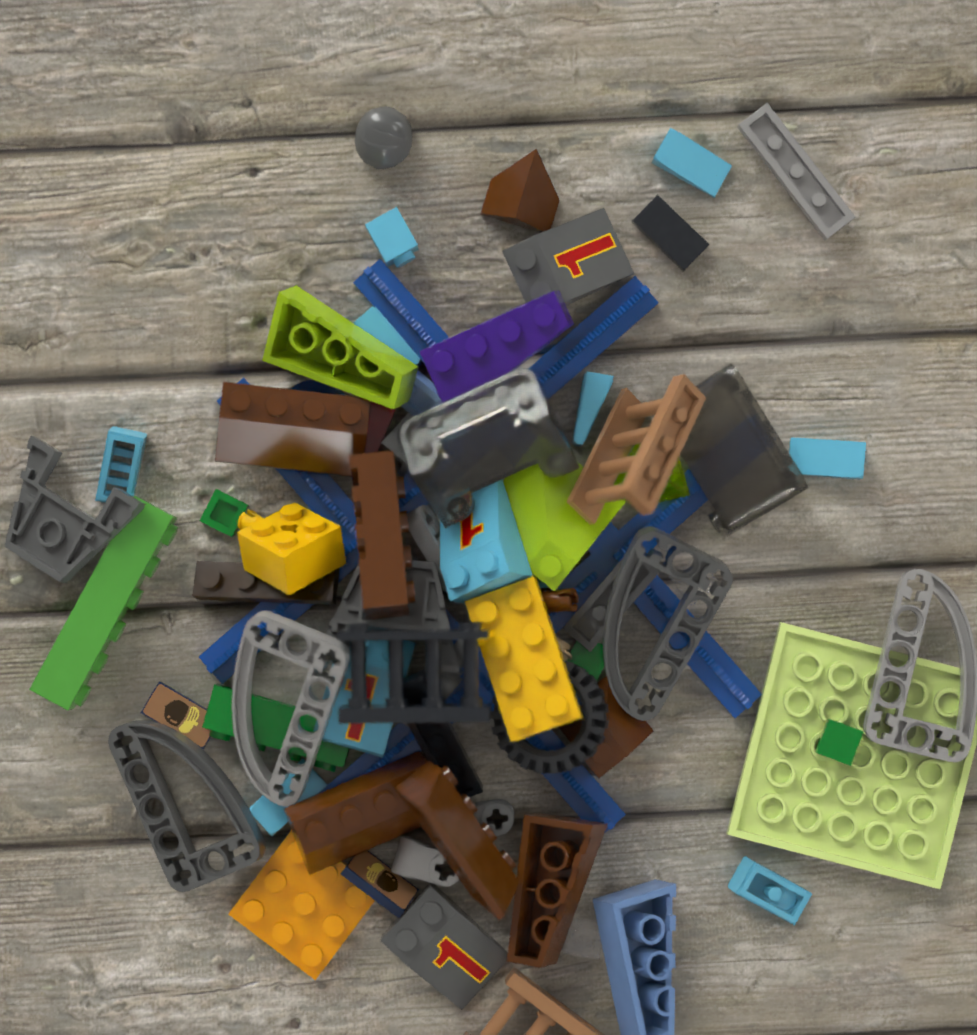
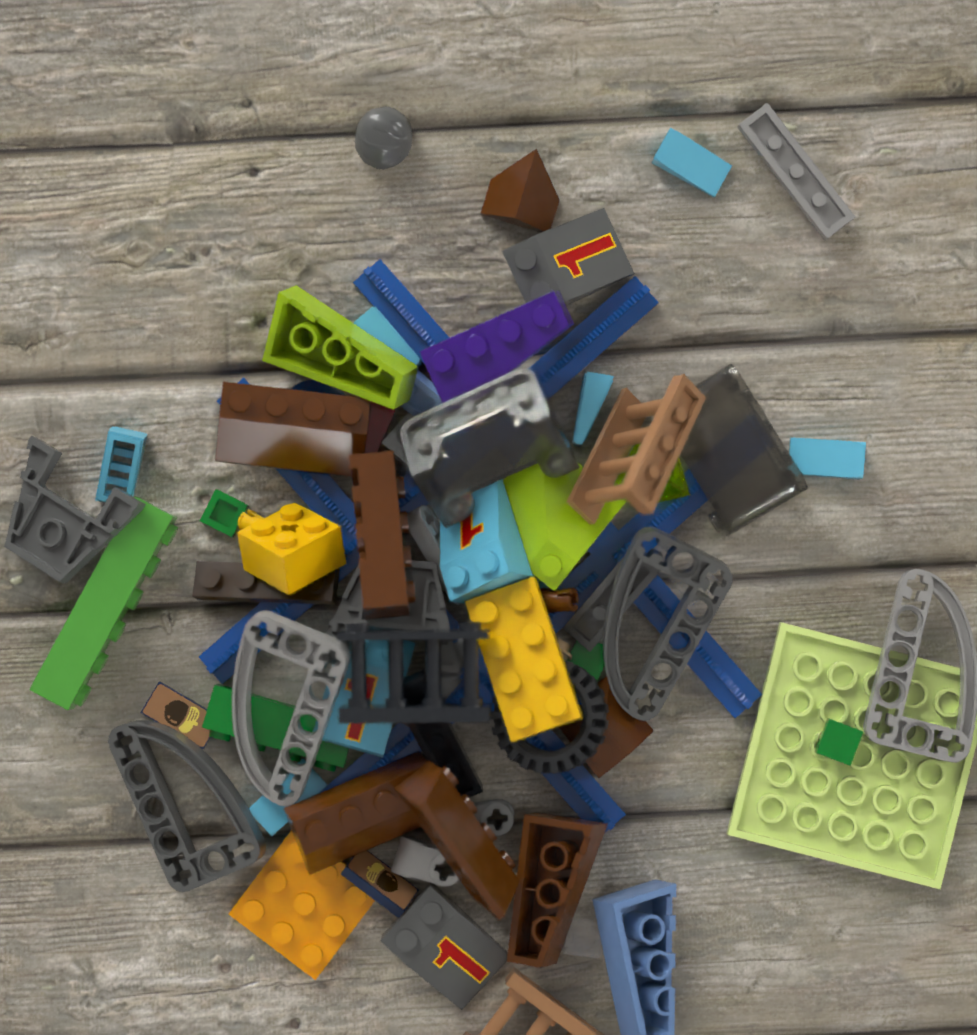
medium azure brick [365,207,419,268] -> none
black tile [632,194,709,272] -> none
medium azure slope [728,856,812,925] -> none

